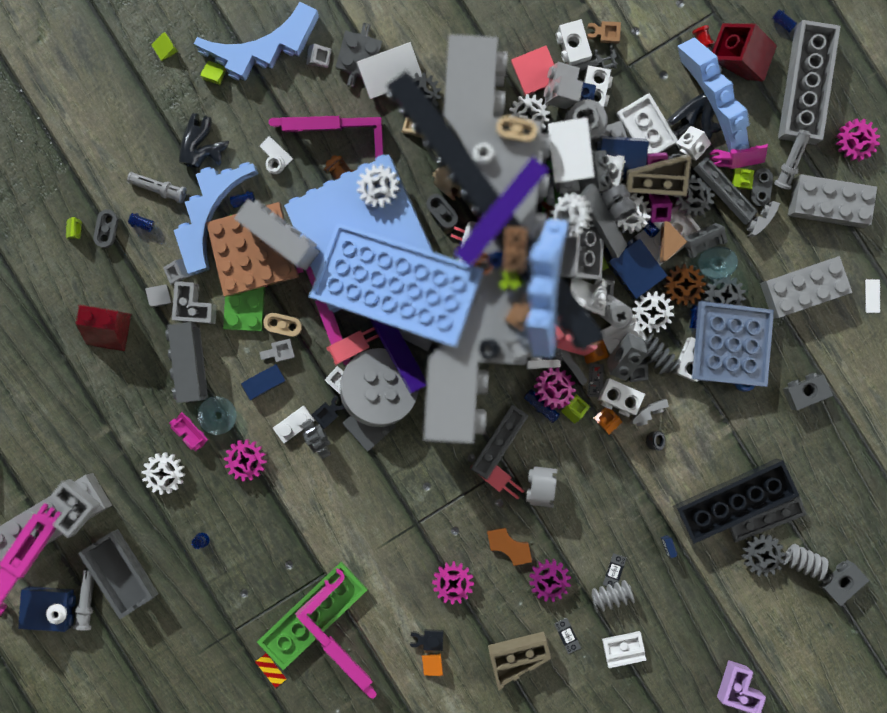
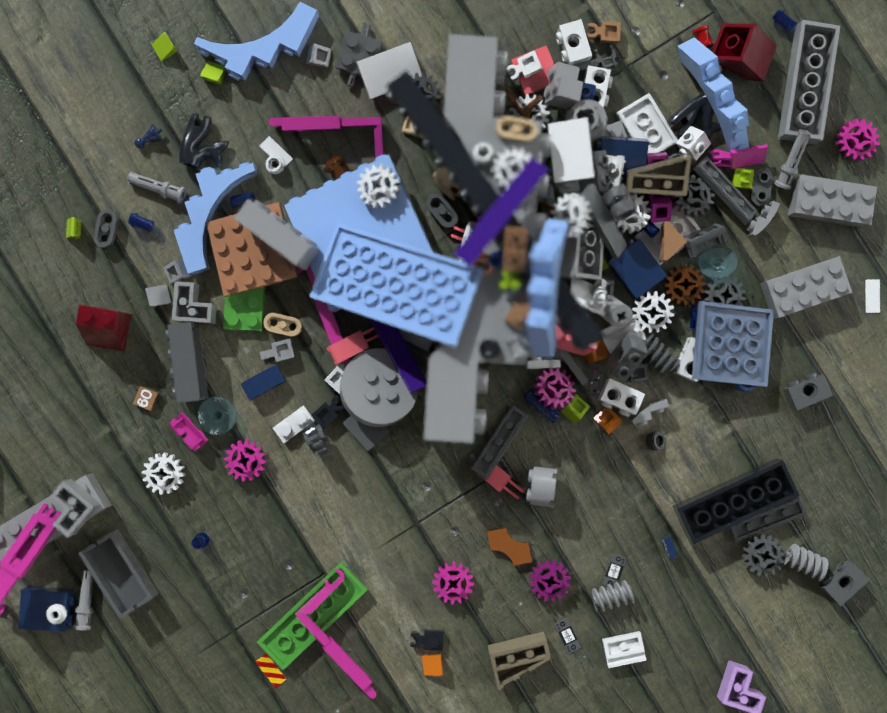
none -> medium nougat tile [133,386,159,411]
none -> dark blue piece [134,124,163,148]
none -> white gear [492,147,531,191]
none -> white plate [506,50,543,81]
none -> reddish brown piece [506,86,543,120]

